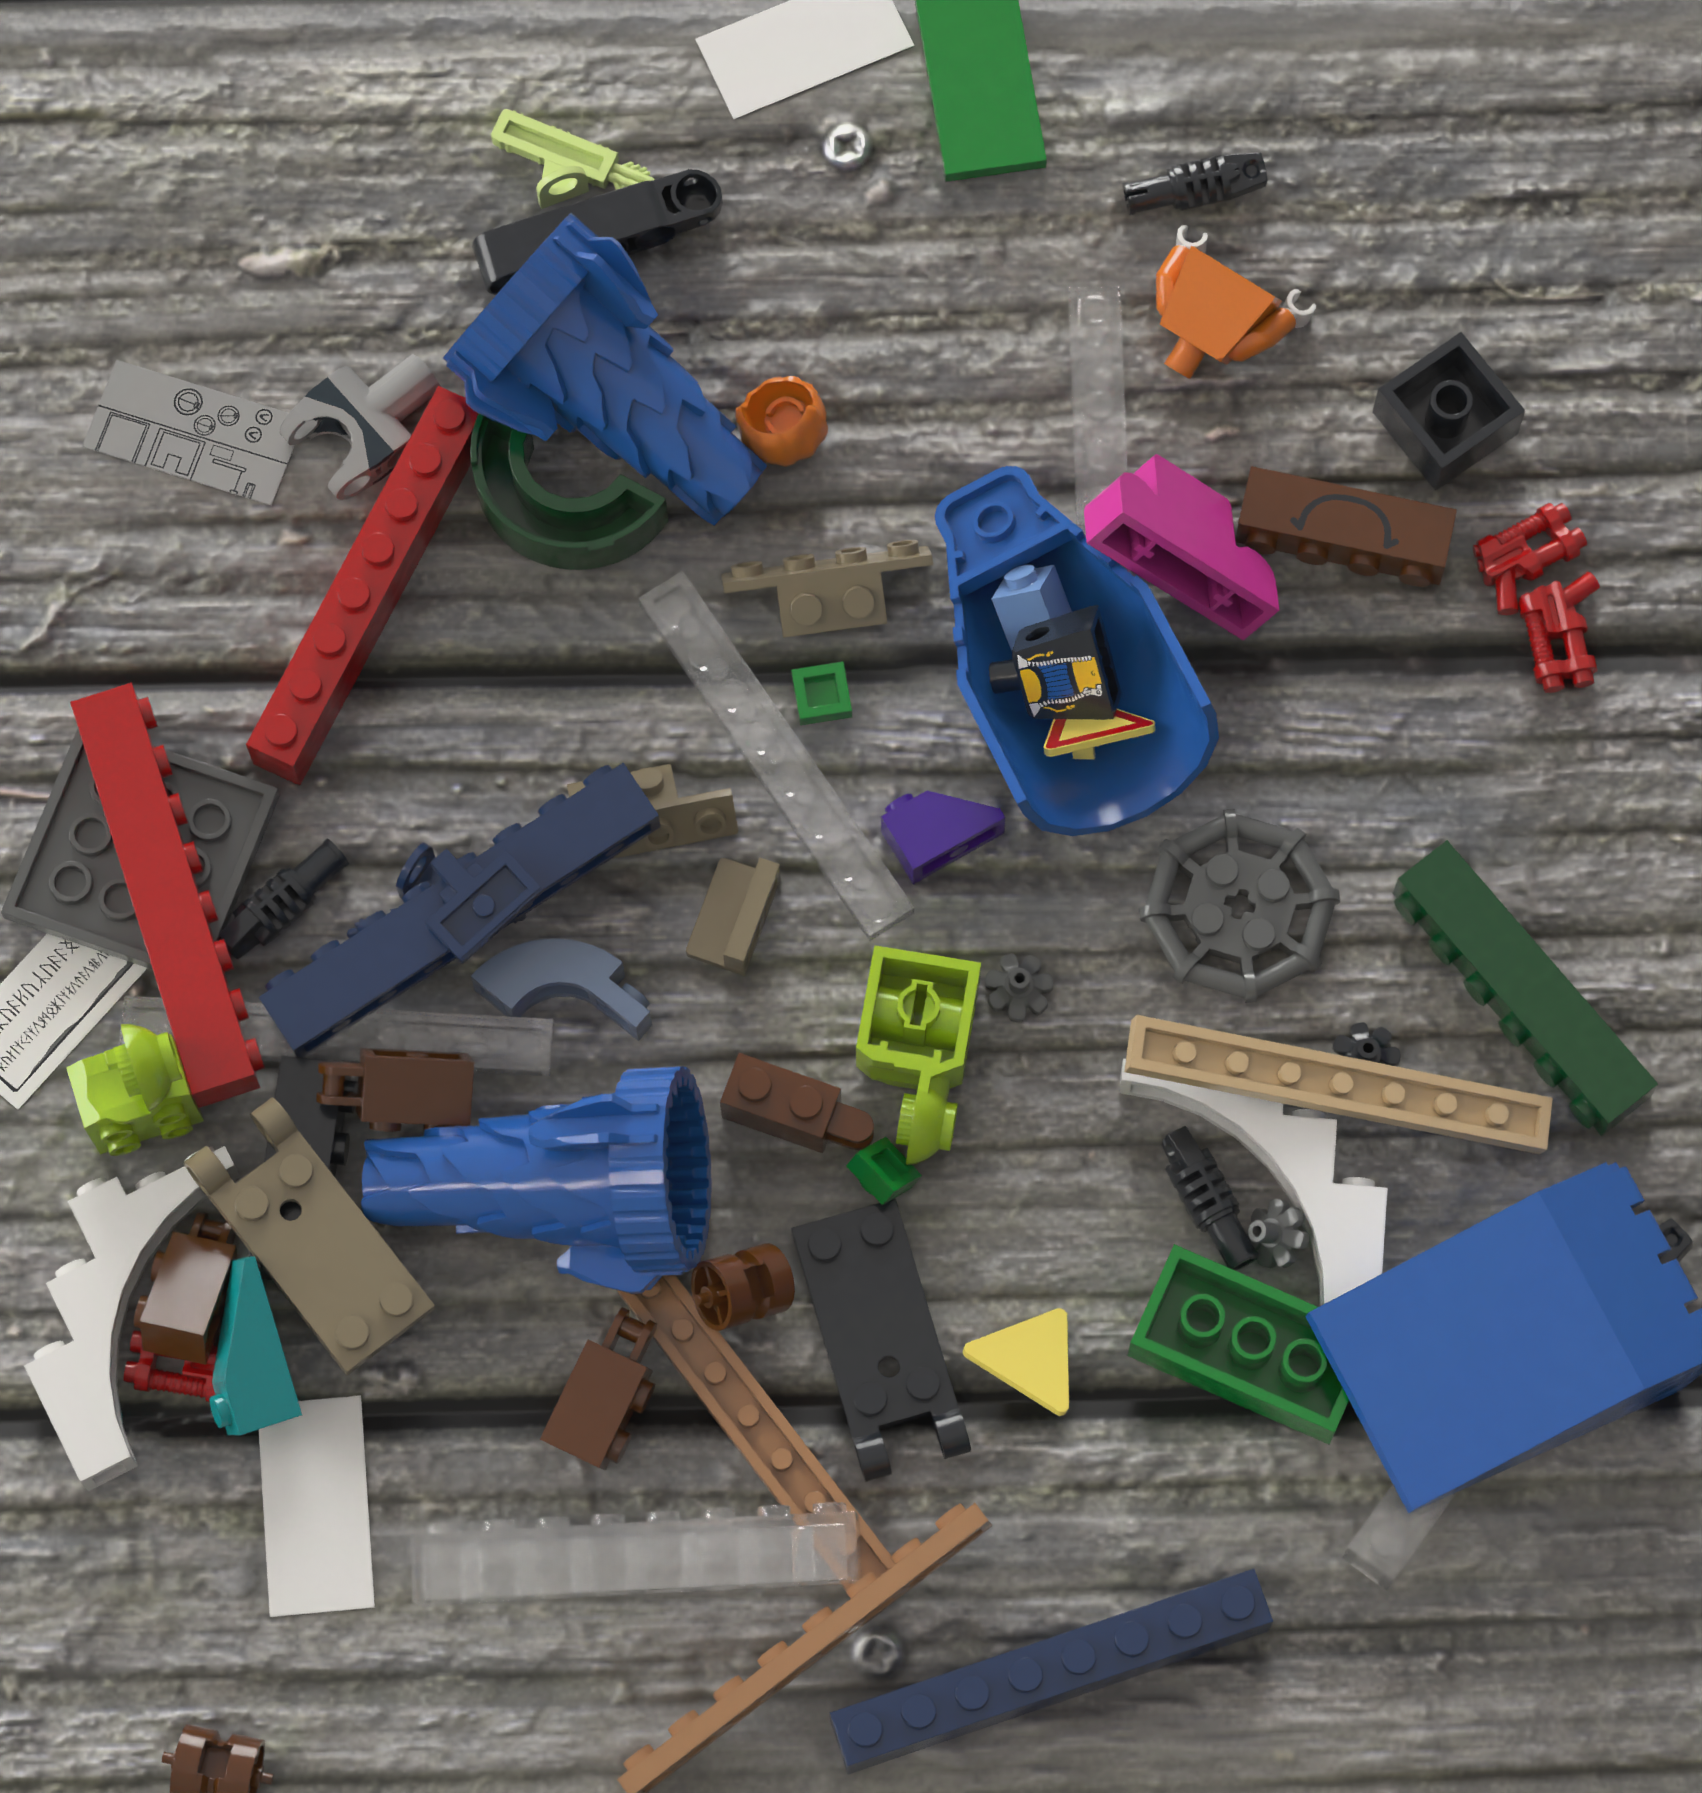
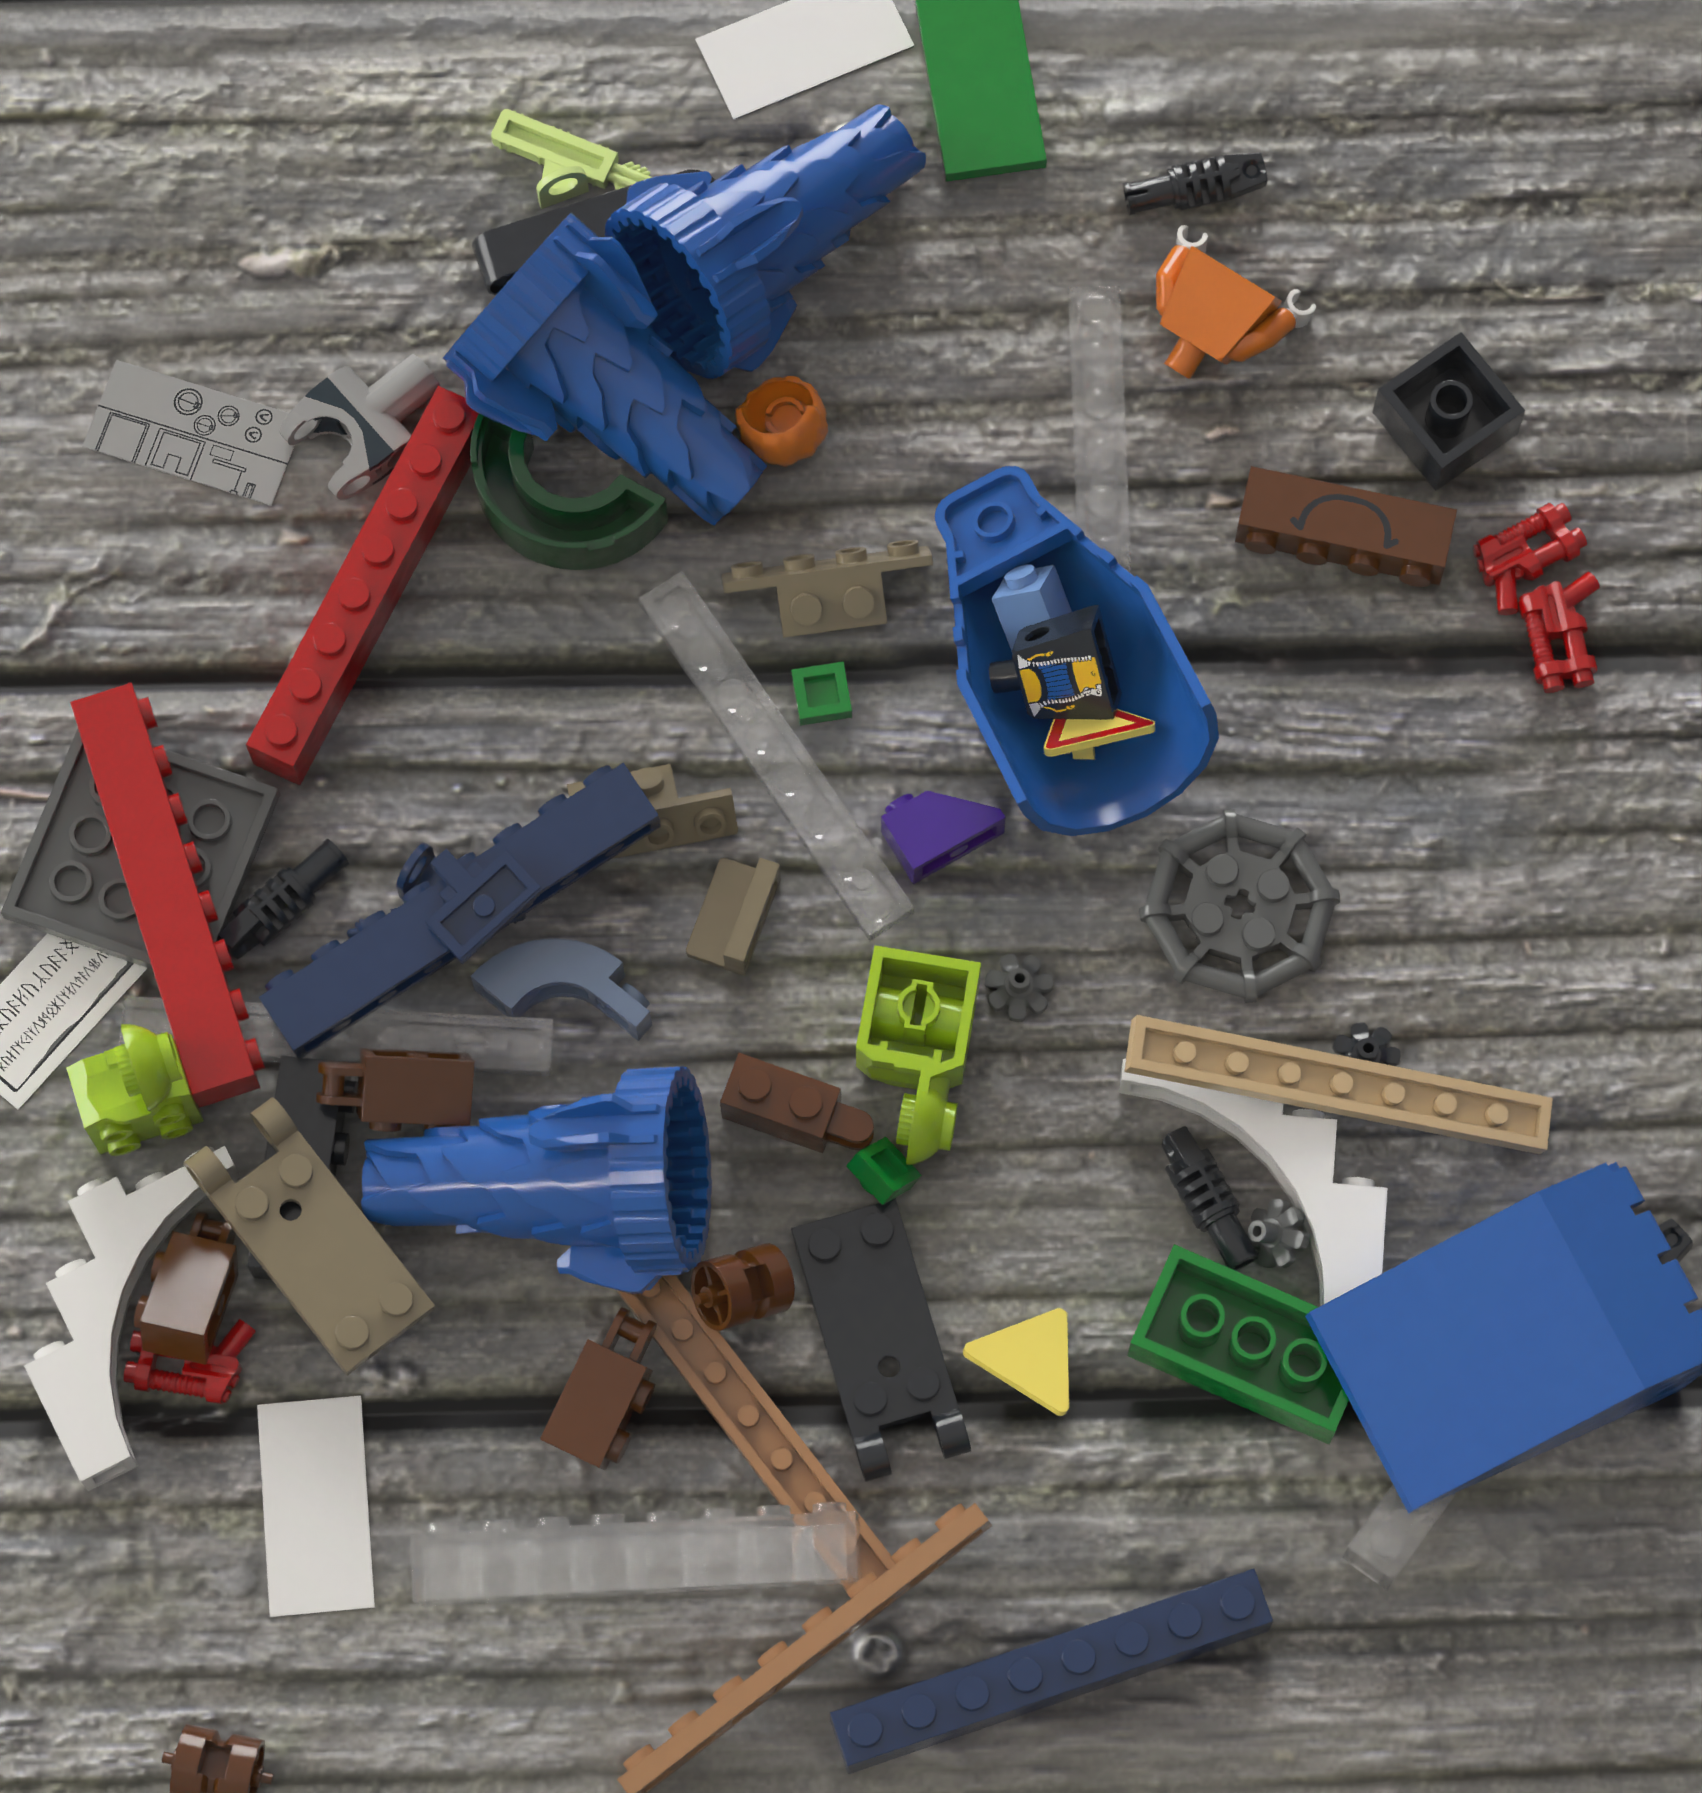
teal slope [209,1256,302,1436] -> none
dark pink brick [1084,454,1280,641] -> none
dark green brick [1393,840,1658,1136] -> none
none -> blue cone [605,104,926,379]

